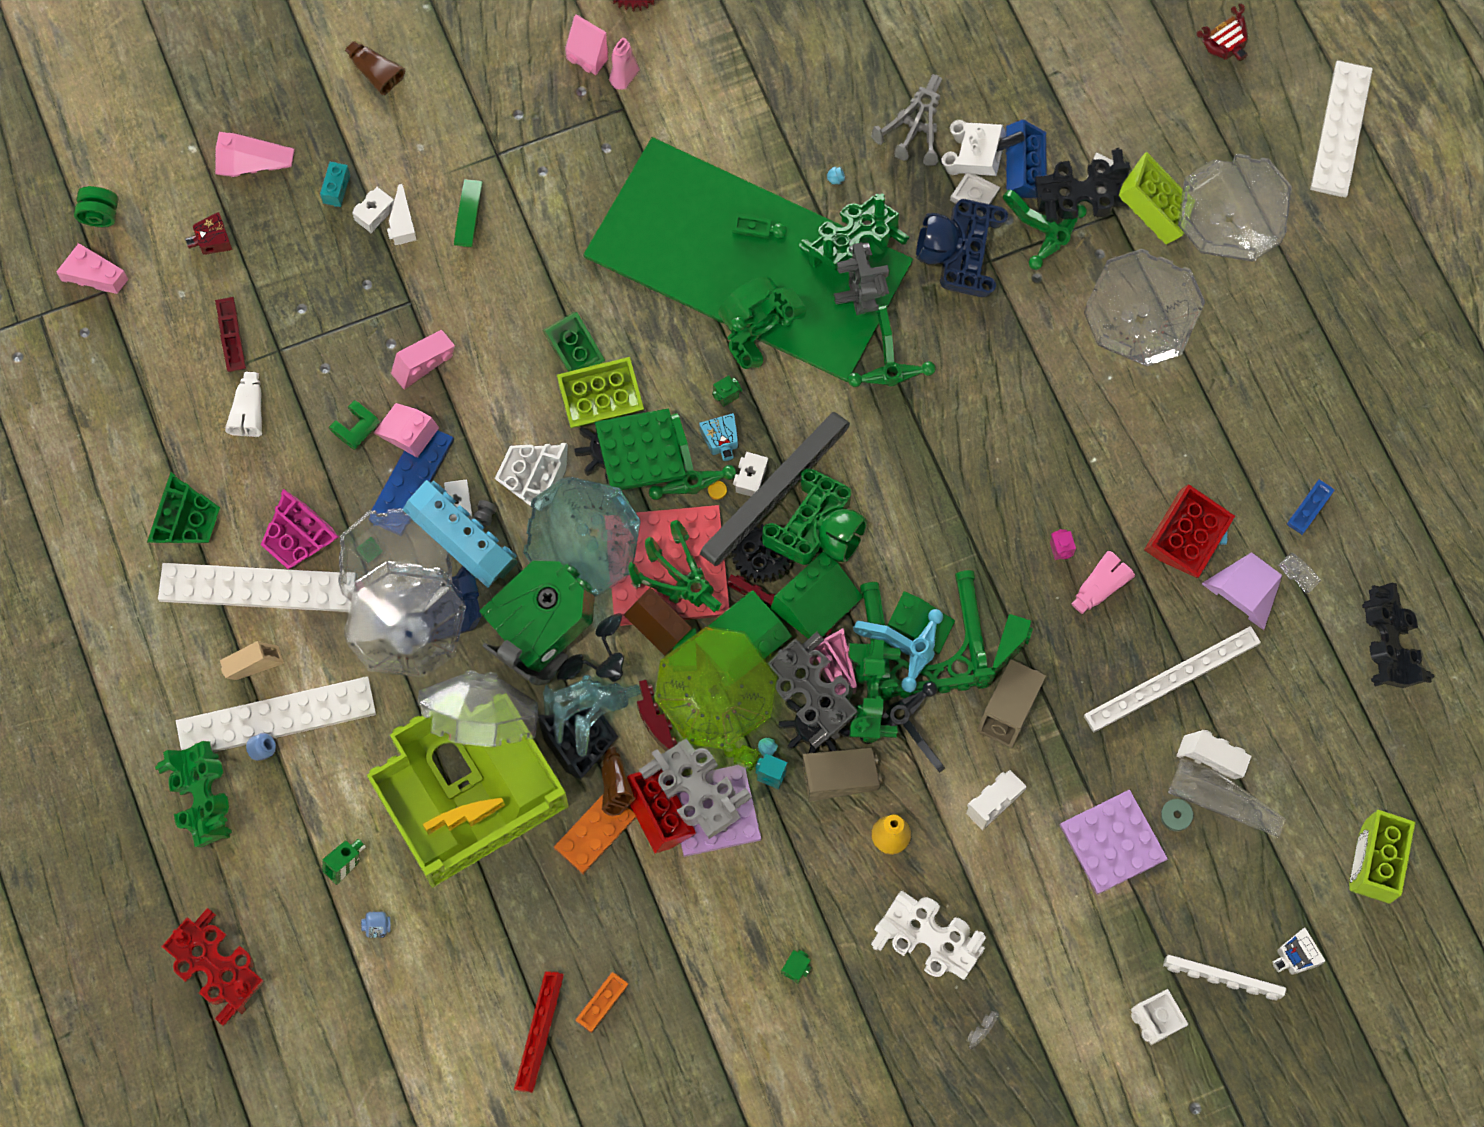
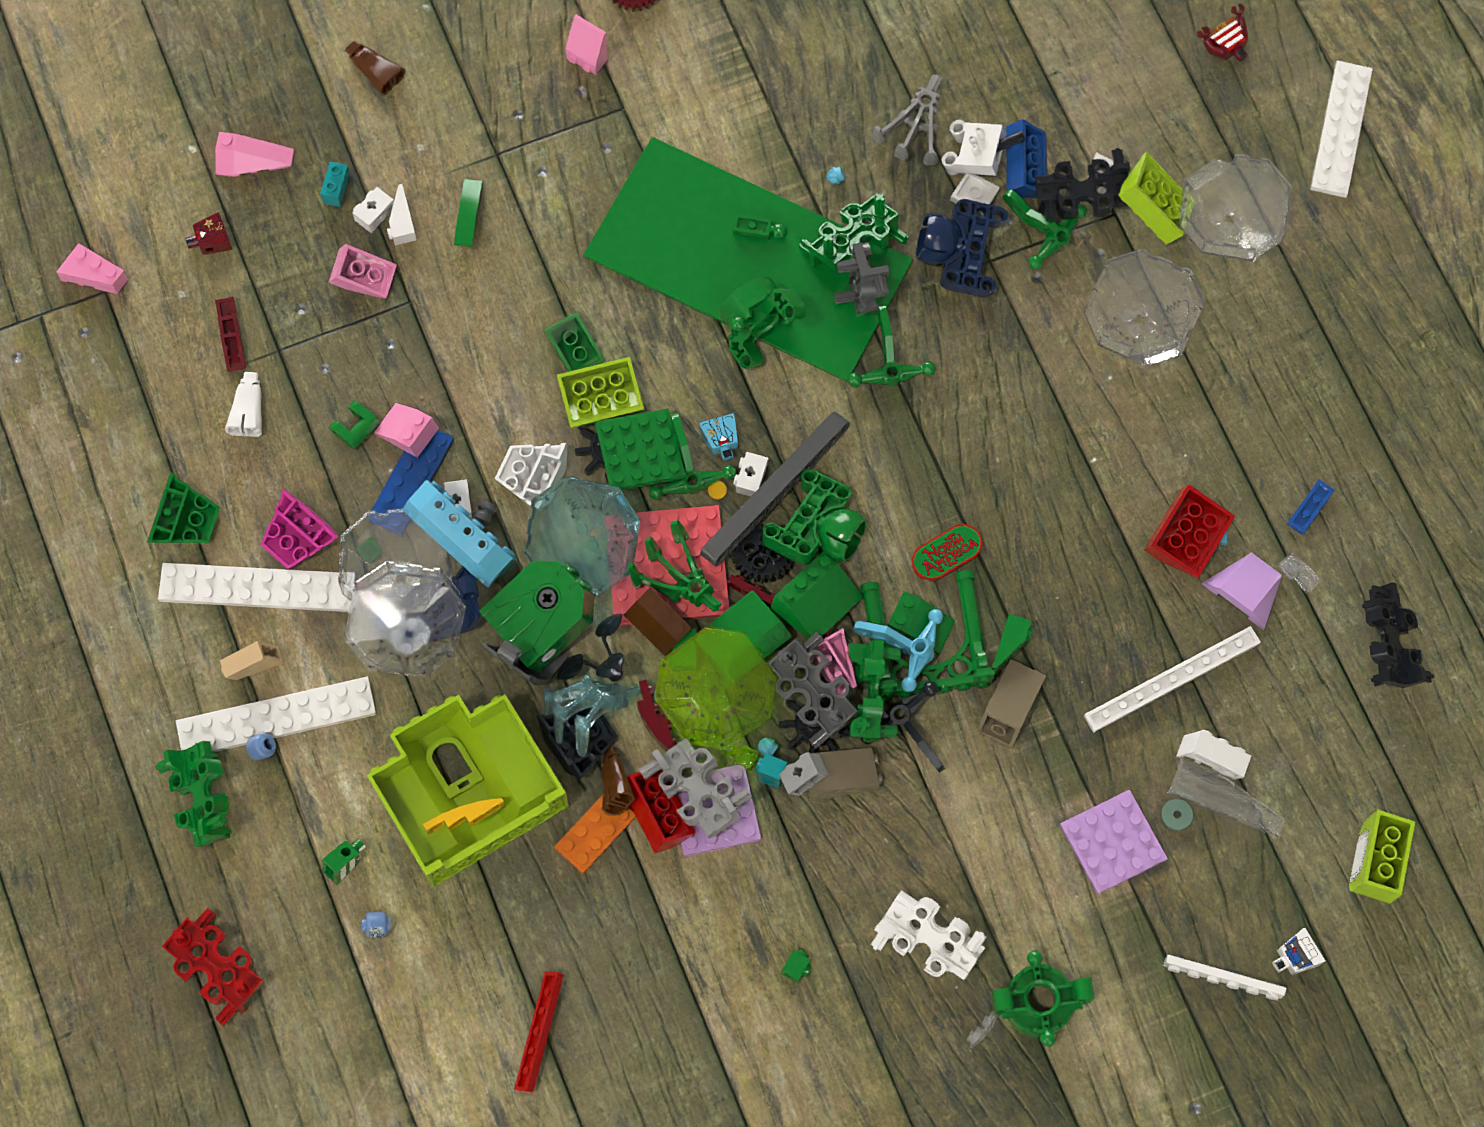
green wheel [74,186,119,228] -> none
bright pink wedge [391,330,455,390] -> none
clear windscreen [418,670,538,747] -> none
orange plate [575,972,629,1033] -> none
bright pink piece [609,38,639,89] -> none
green brick [712,375,742,407] -> none
yellow cone [871,815,911,855] -> none
white wedge [966,770,1027,830] -> none
dark pink brick [1050,529,1076,560] -> none
bright pink piece [1071,551,1135,614] -> none
white plate [1130,989,1189,1045] -> none
none -> bright pink slope [329,244,397,299]
none -> light grey brick [779,752,829,796]
none -> tile [912,524,982,581]
none -> green piece [991,950,1095,1047]

